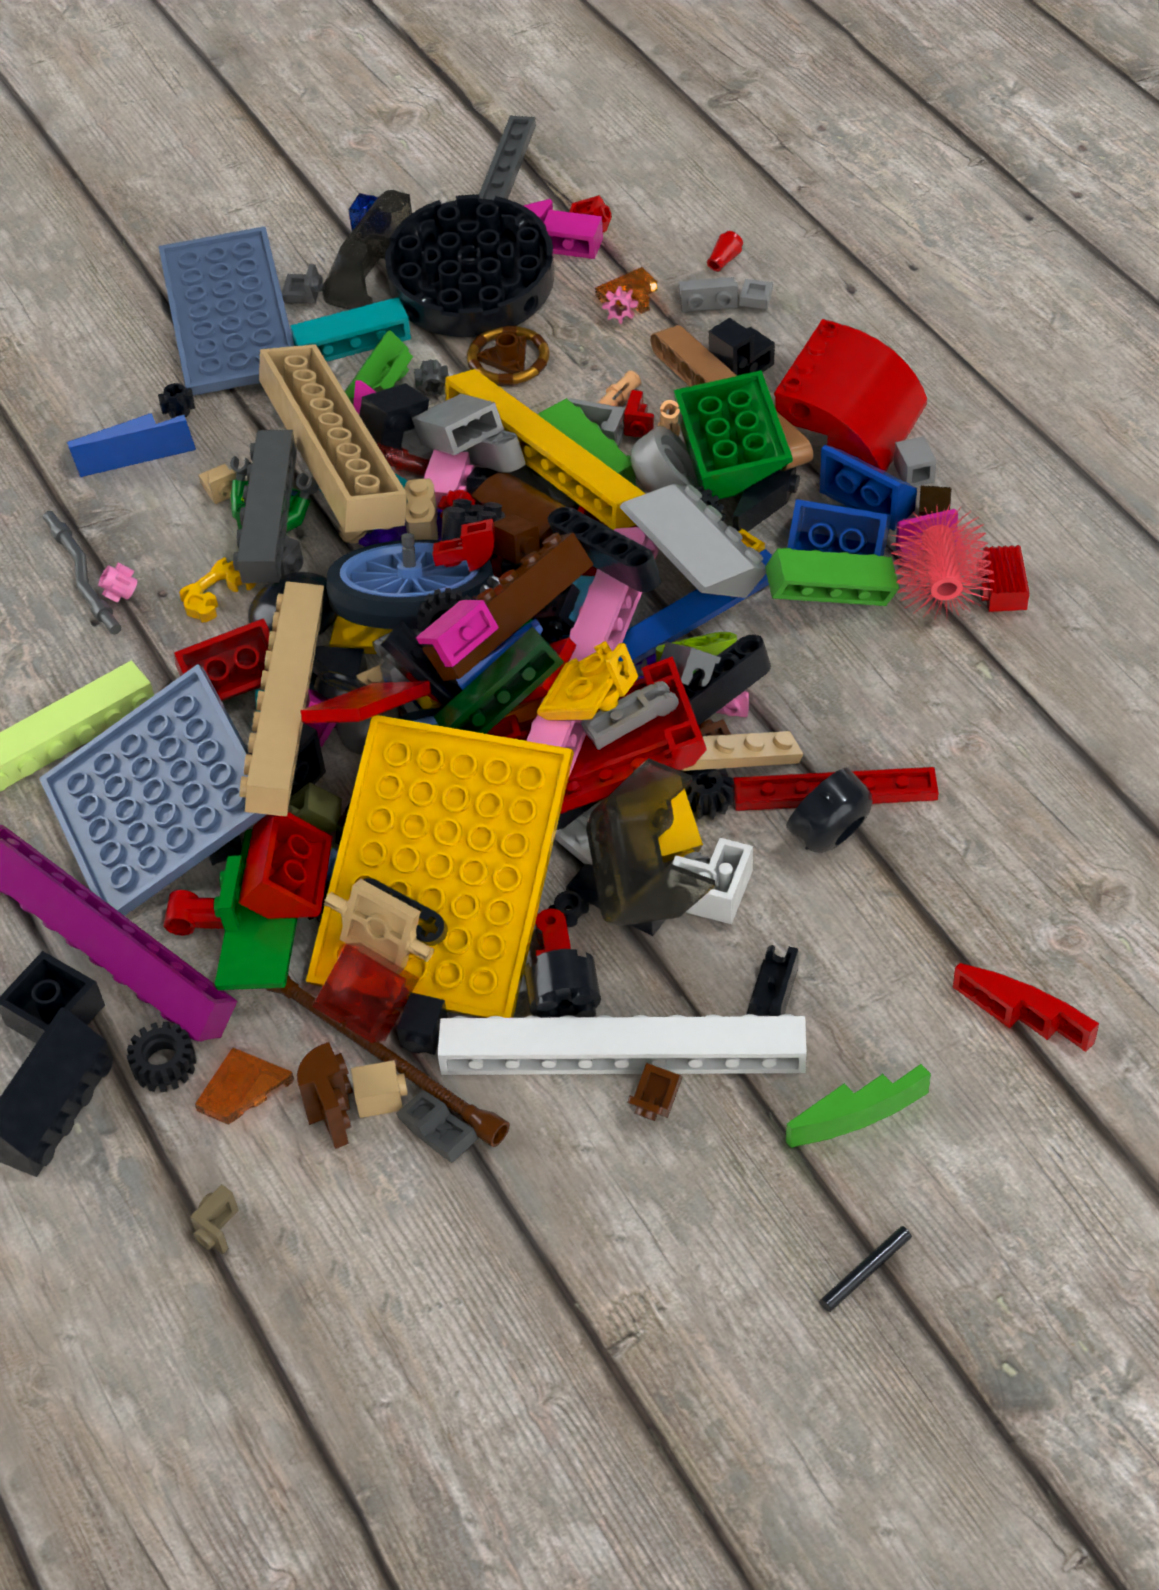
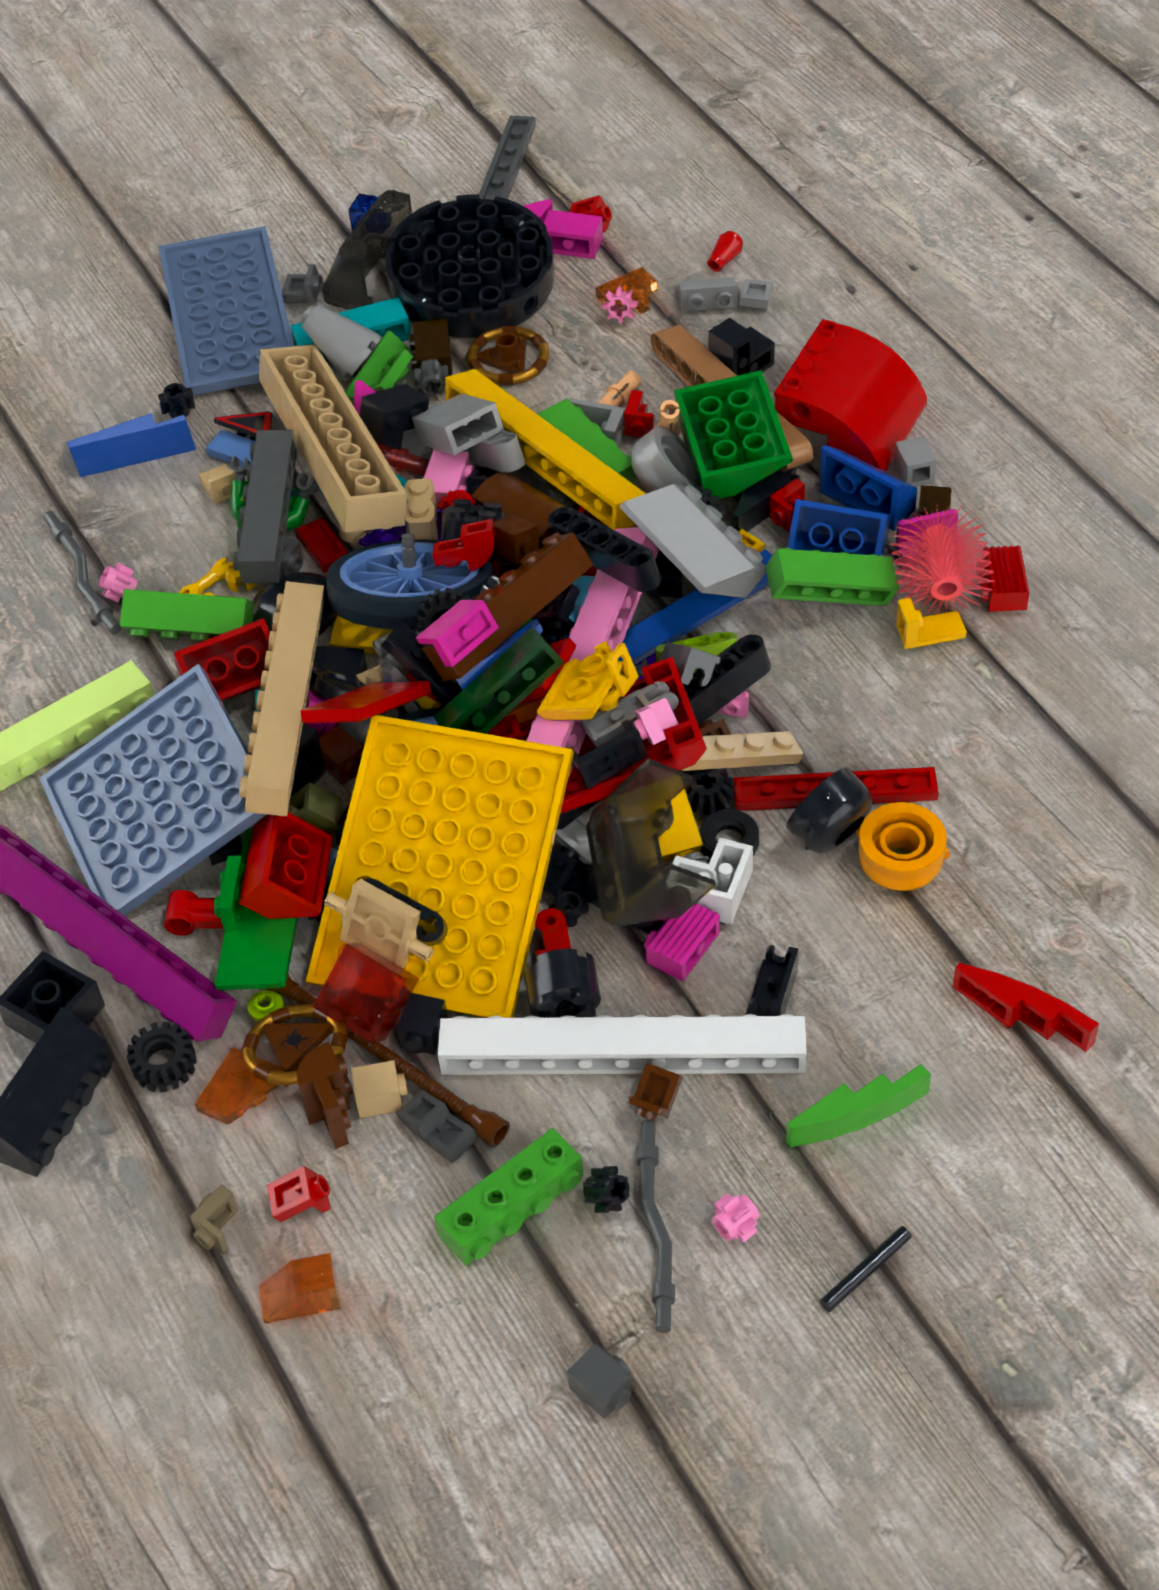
none -> bright green brick [120,589,254,642]
none -> medium blue tile [206,430,255,467]
none -> piece [214,411,273,441]
none -> reddish brown piece [242,1004,348,1085]
none -> lime plate [248,990,284,1022]
none -> clear orange slope [259,1253,341,1324]
none -> red bracket [267,1166,331,1222]
none -> red tile [295,517,348,574]
none -> light grey cone [301,304,382,382]
none -> reddish brown brick [319,726,364,785]
none -> dark brown brick [409,319,453,376]
none -> bright green brick [434,1128,584,1266]
none -> black bracket [543,846,583,897]
none -> dark grey brick [567,1344,631,1418]
none -> black hinge [571,719,648,789]
none -> black gear [583,1166,630,1213]
none -> bright pink bracket [633,698,678,745]
none -> dark grey bar [636,1120,675,1333]
none -> dark pink brick [644,897,720,982]
none -> black brick [650,548,685,598]
none -> black tyre [699,809,759,860]
none -> bright pink gear [712,1193,760,1243]
none -> red bracket [770,478,805,533]
none -> light orange piece [856,802,950,891]
none -> yellow bracket [896,598,967,649]

